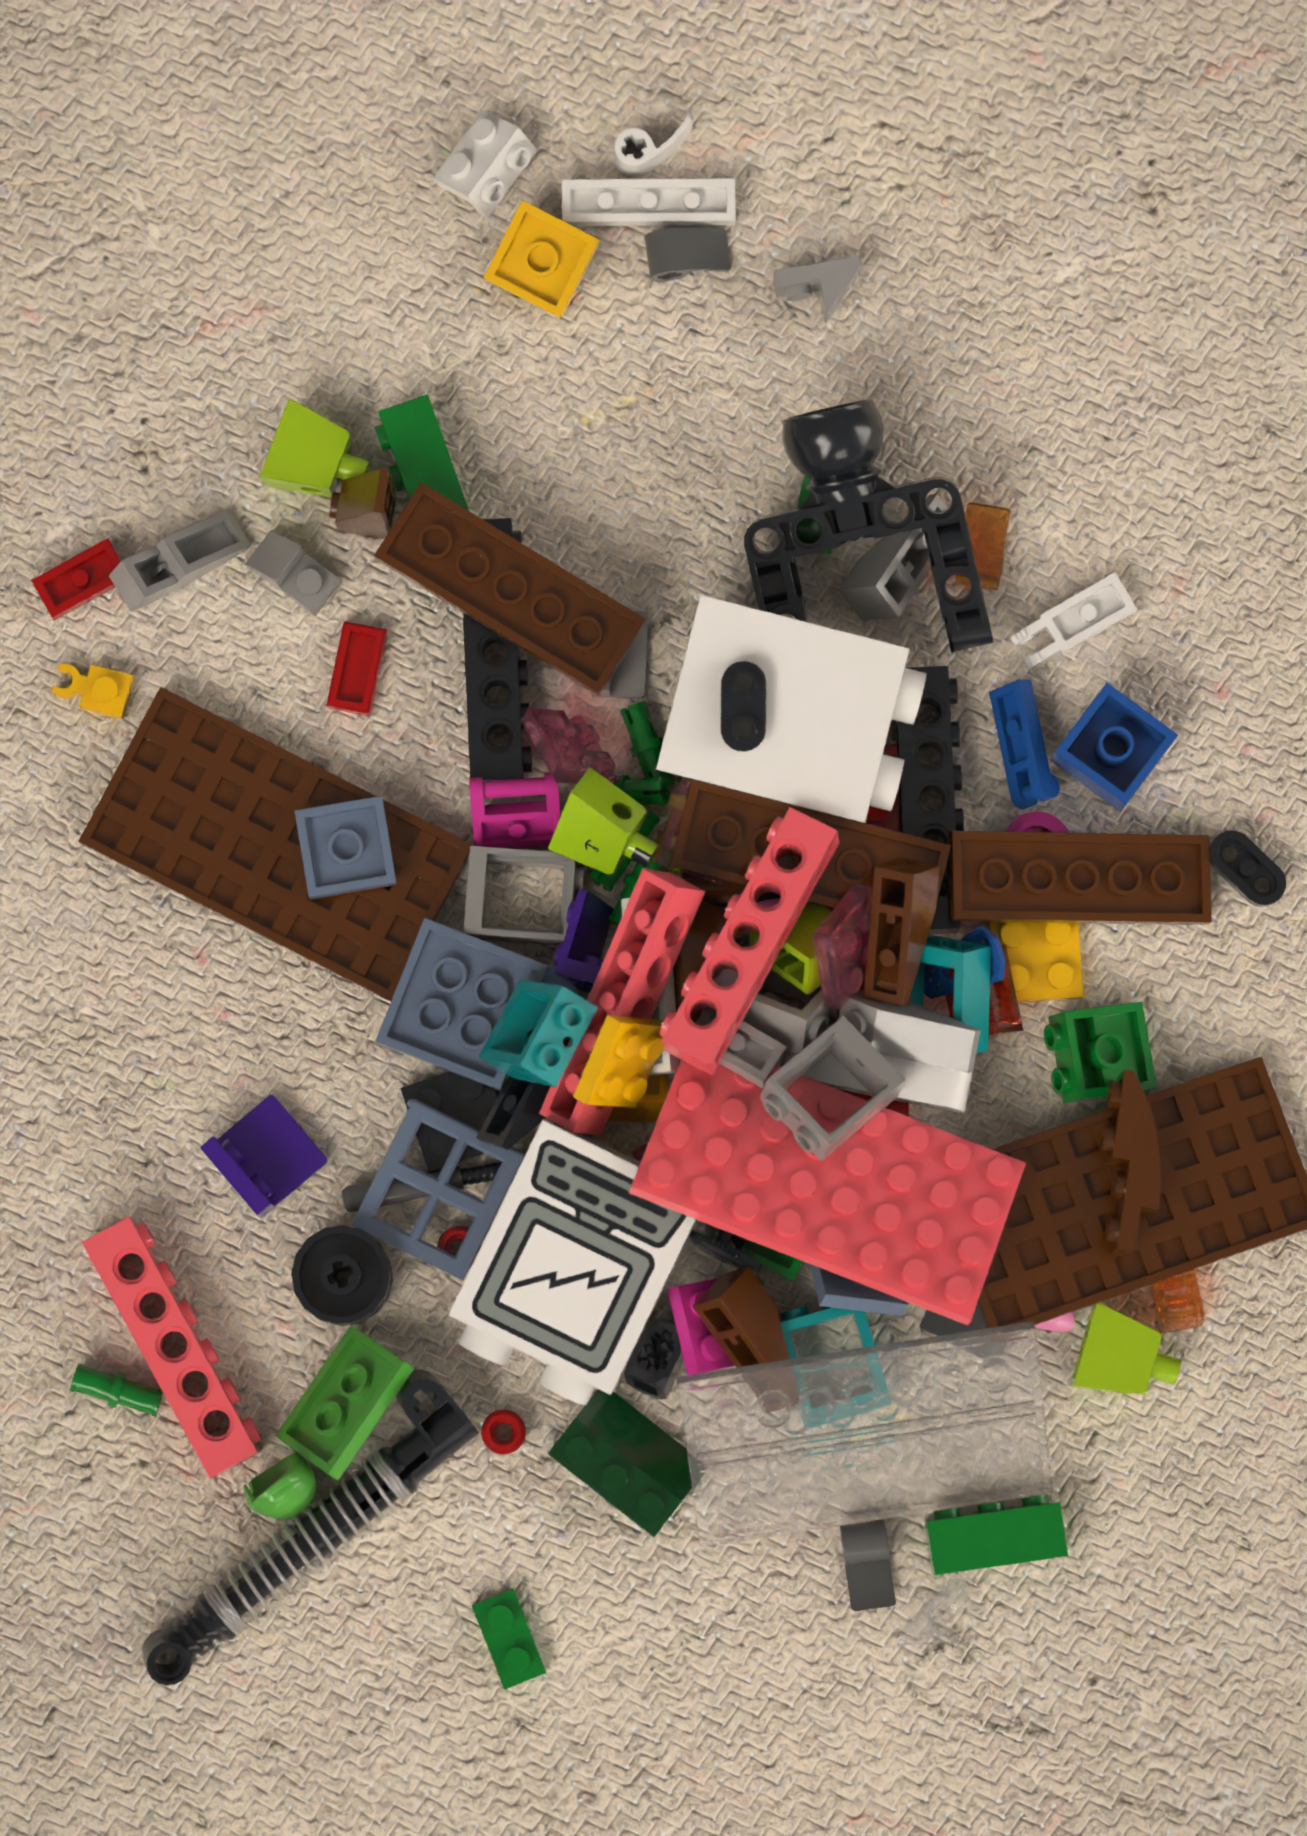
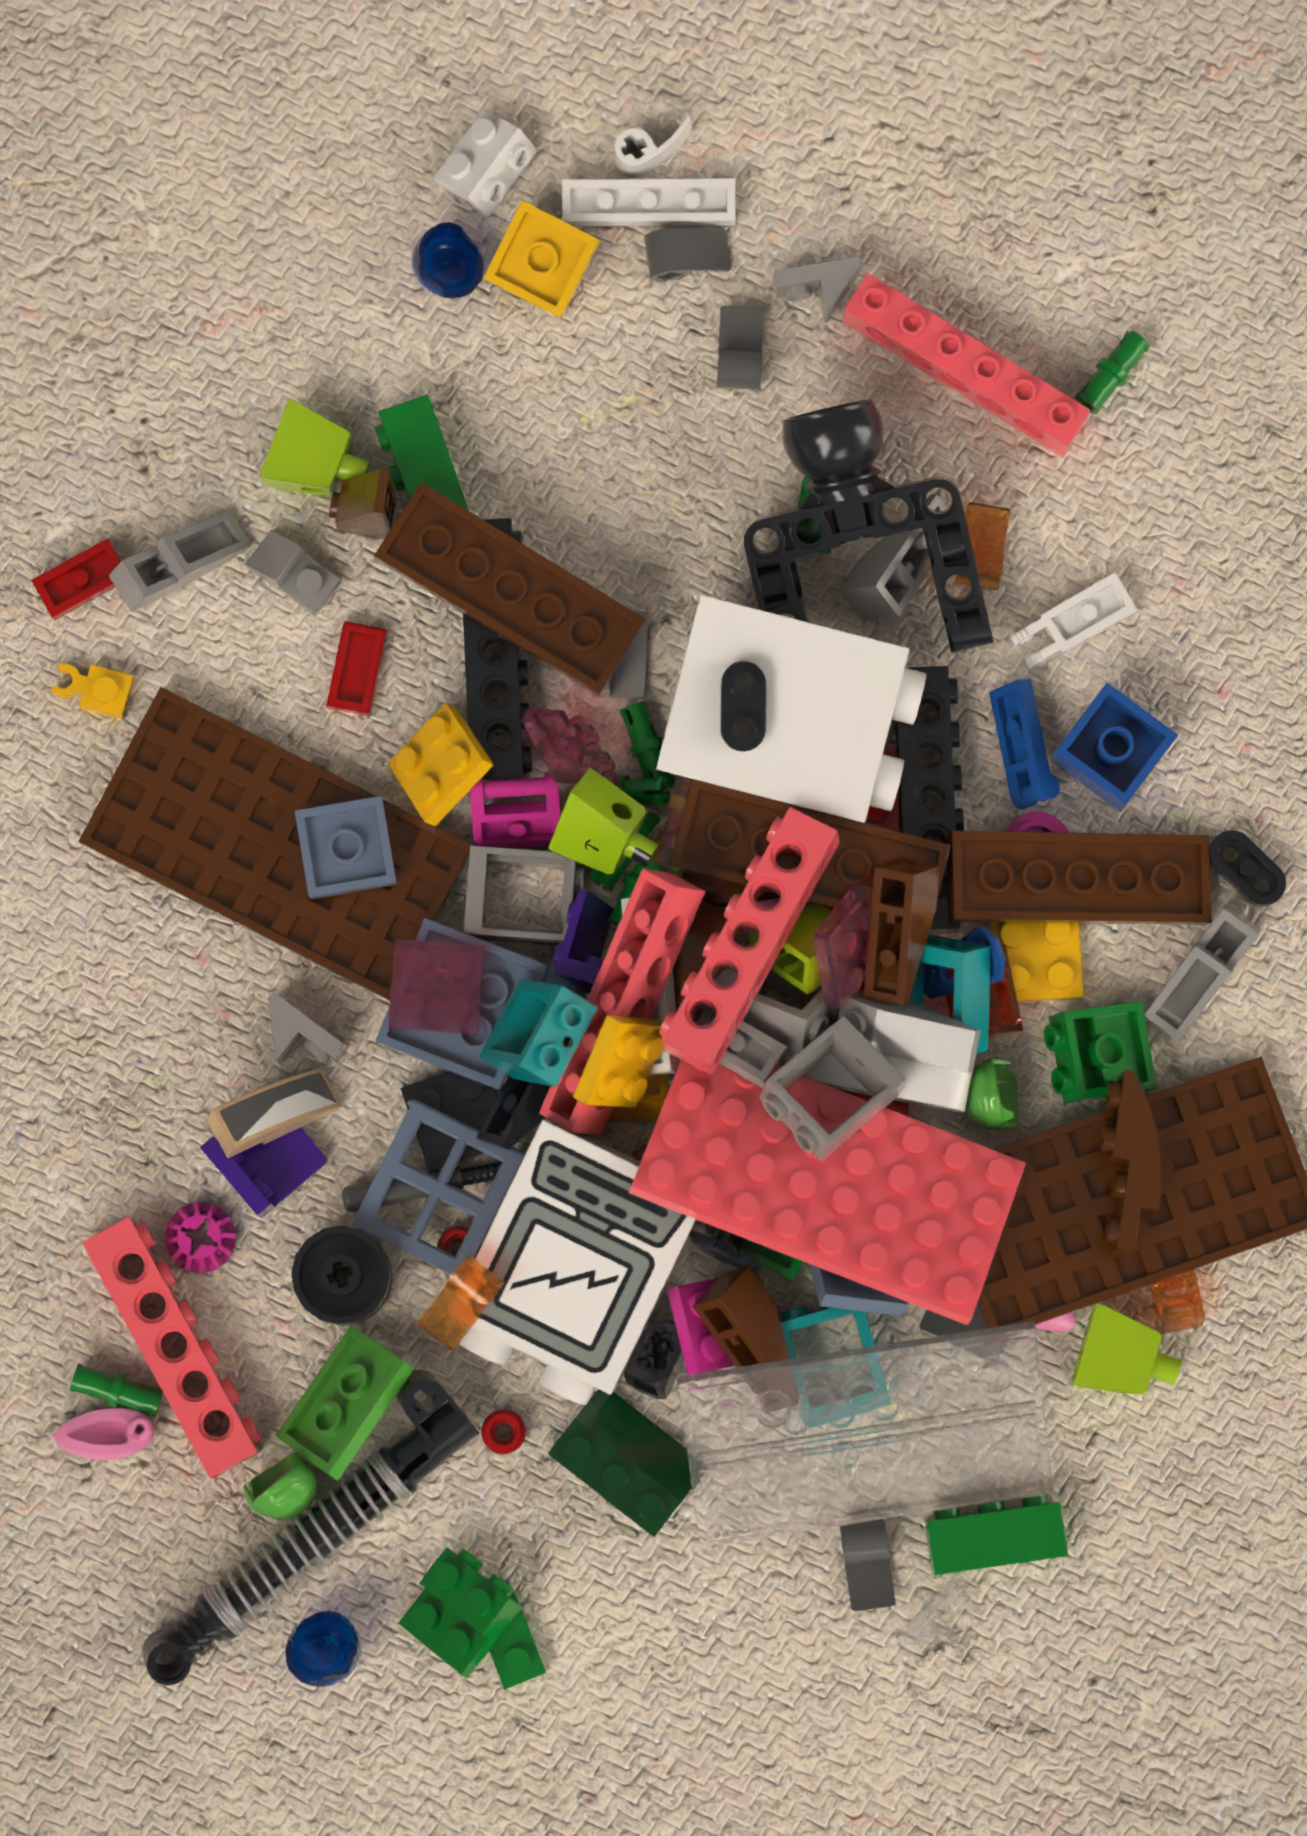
none -> bright pink arm [54,1408,155,1460]
none -> dark pink gear [164,1202,236,1273]
none -> slope [207,1068,342,1158]
none -> light grey slope [268,991,347,1064]
none -> clear blue hair [285,1610,362,1687]
none -> yellow plate [387,702,494,826]
none -> clear pink plate [388,939,485,1036]
none -> green plate [398,1547,522,1679]
none -> clear blue hair [412,222,484,299]
none -> clear orange panel [418,1255,505,1350]
none -> dark grey panel [717,306,764,390]
none -> coral brick [842,273,1090,457]
none -> bright green hair [965,1057,1019,1130]
none -> green pin [1075,330,1150,414]
none -> light grey slope [1144,903,1262,1041]

